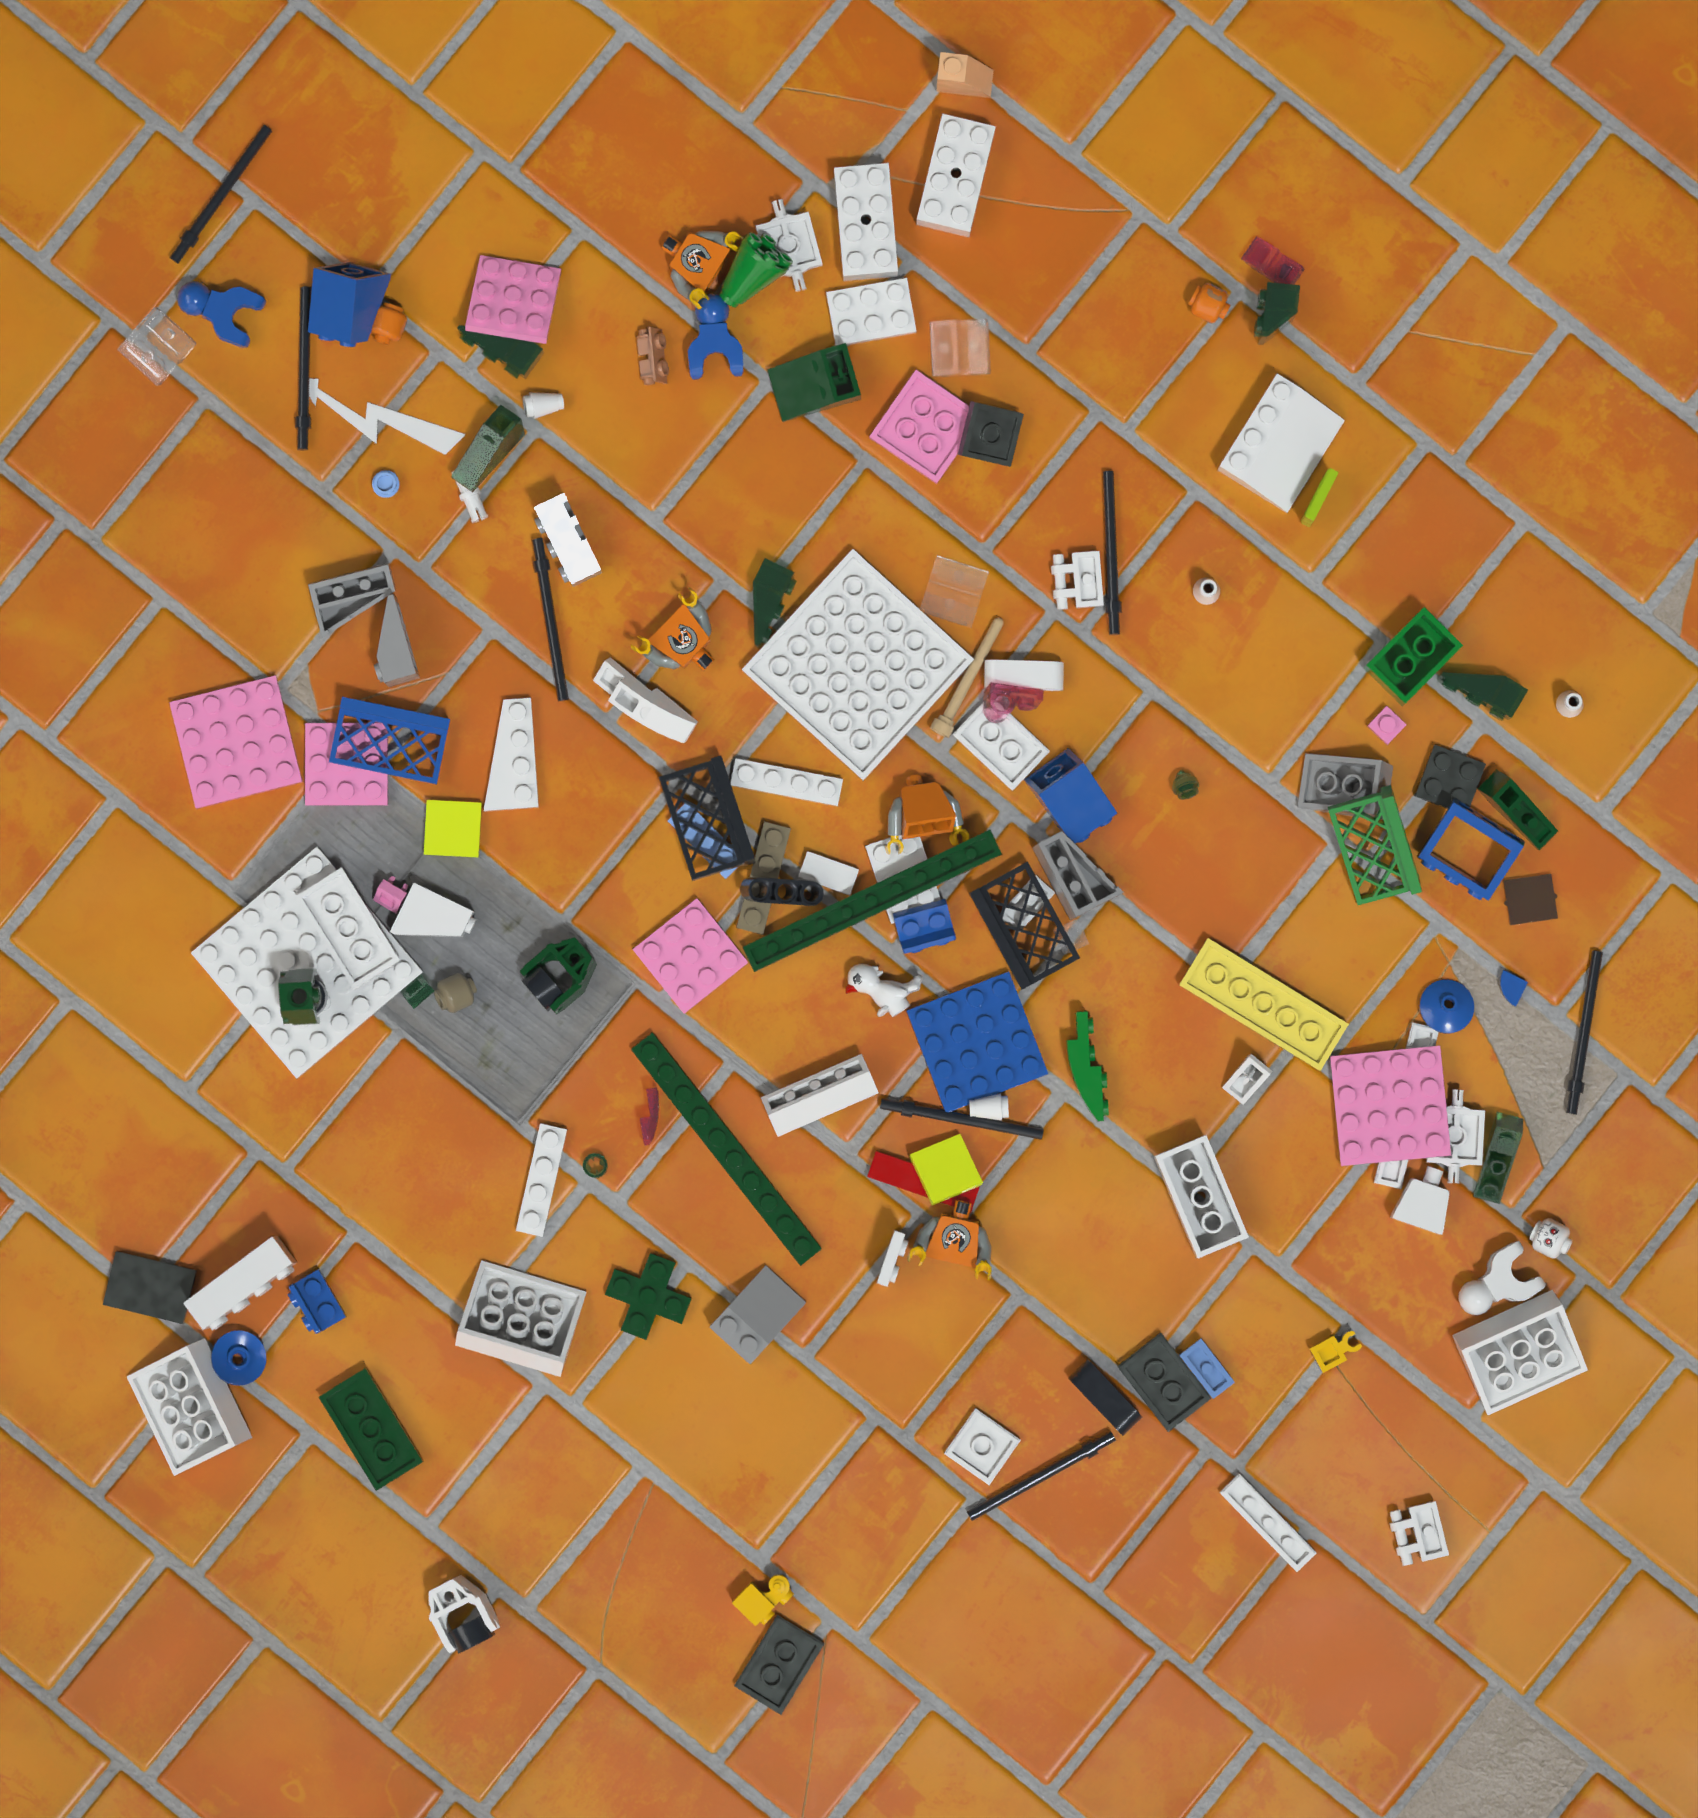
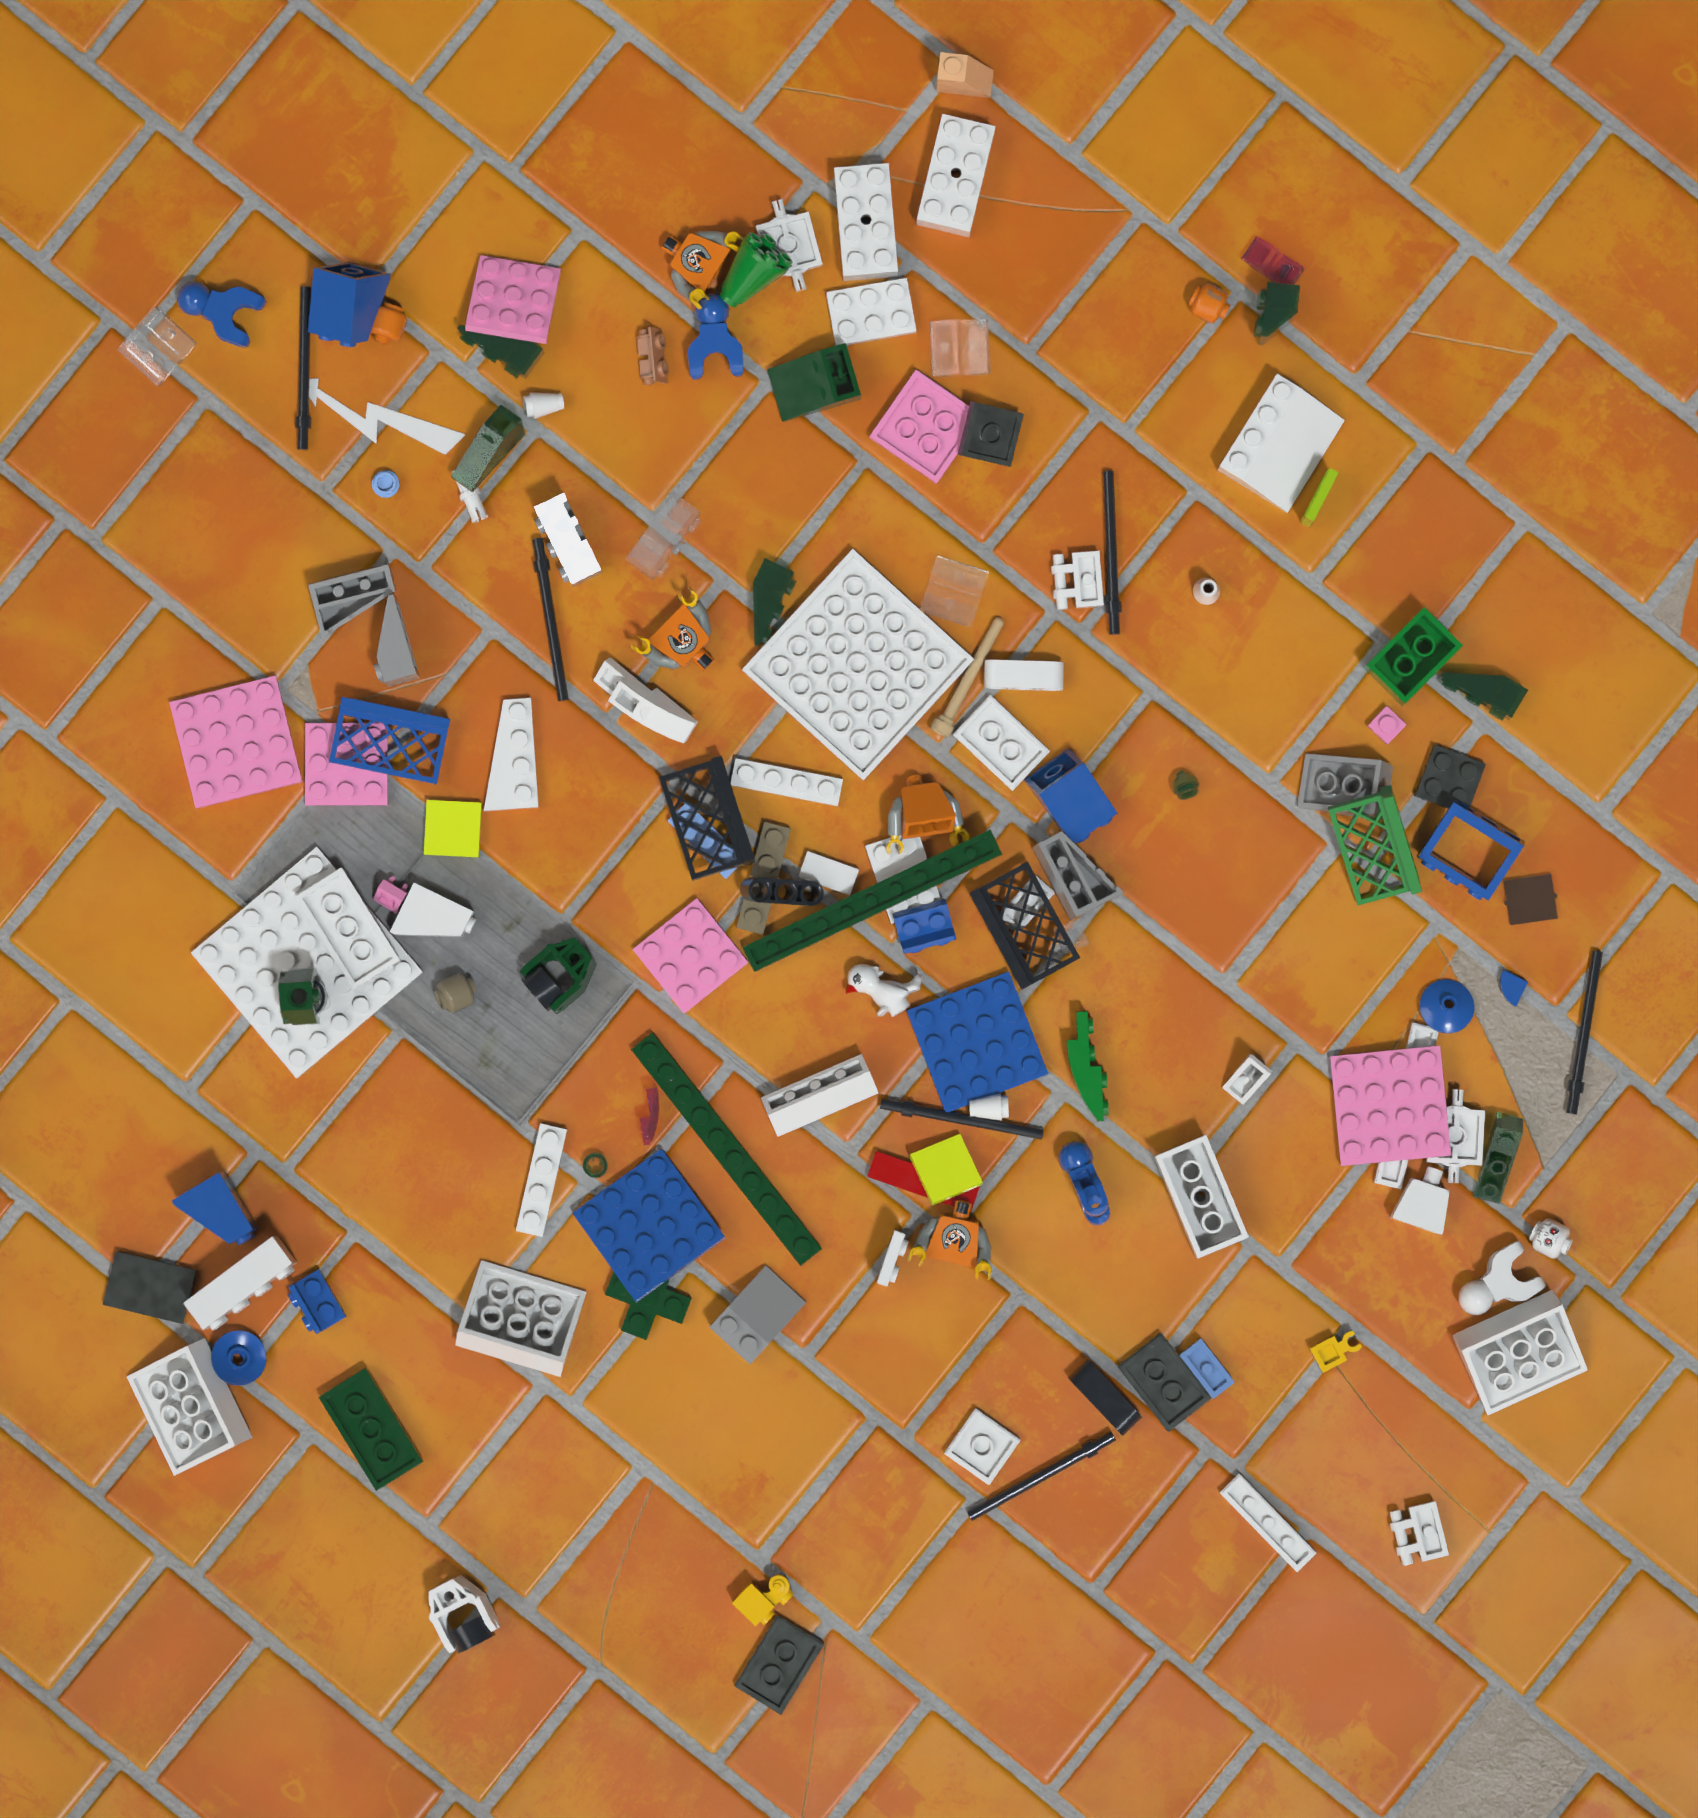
black bar [169,125,272,264] -> none
clear green tile [400,975,434,1009] -> none
clear pink plate [983,682,1044,723] -> none
light yellow plate [1179,938,1349,1071] -> none
dark green slope [1478,769,1558,851] -> none
white cone [1556,690,1584,718] -> none
none -> blue slope [172,1172,259,1245]
none -> blue plate [572,1149,726,1303]
none -> clear brick [625,492,702,580]
none -> blue piece [1058,1141,1110,1225]

